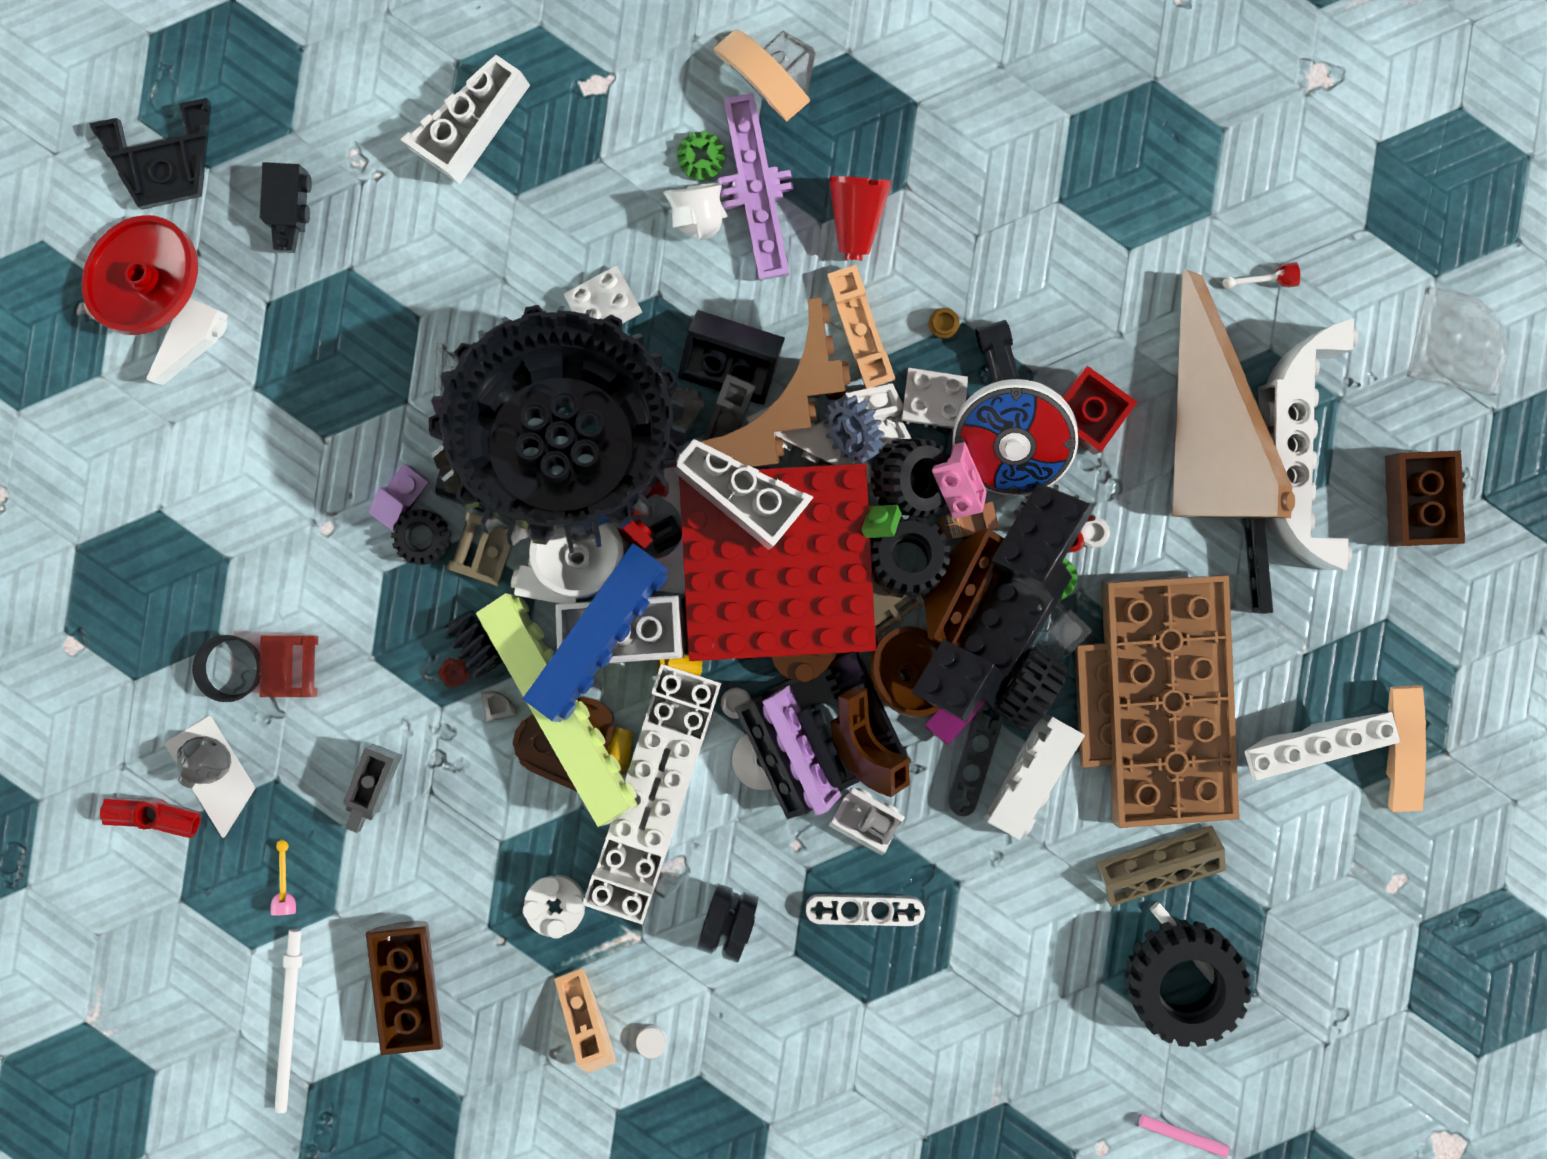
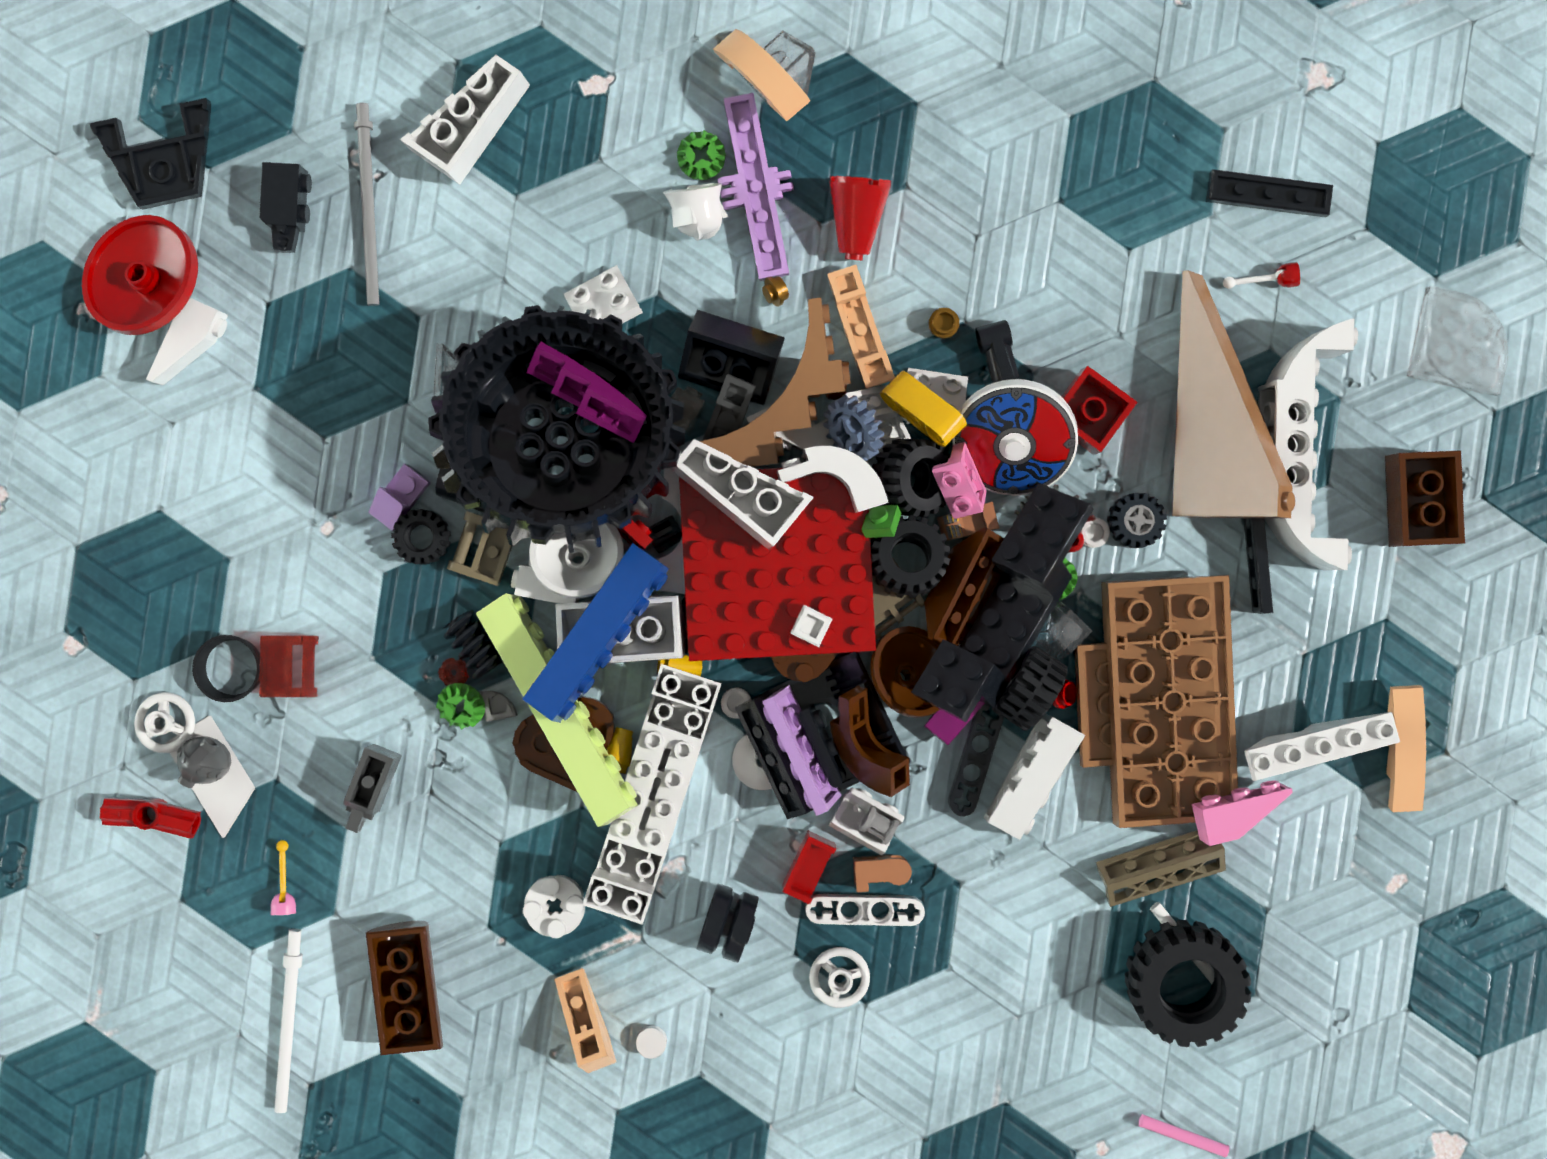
none -> white piece [134,692,195,753]
none -> light grey bar [354,103,380,306]
none -> bright green gear [436,683,485,730]
none -> magenta slope [527,342,647,443]
none -> pearl gold plate [762,276,789,307]
none -> white arch [776,446,889,513]
none -> red panel [782,830,837,905]
none -> white tile [790,605,832,647]
none -> white piece [809,947,870,1008]
none -> nougat leg [853,855,912,892]
none -> yellow beam [880,371,967,447]
none -> red plate [1053,679,1076,709]
none -> black wheel [1107,493,1167,548]
none -> bright pink slope [1192,780,1293,846]
none -> black tile [1206,169,1333,218]

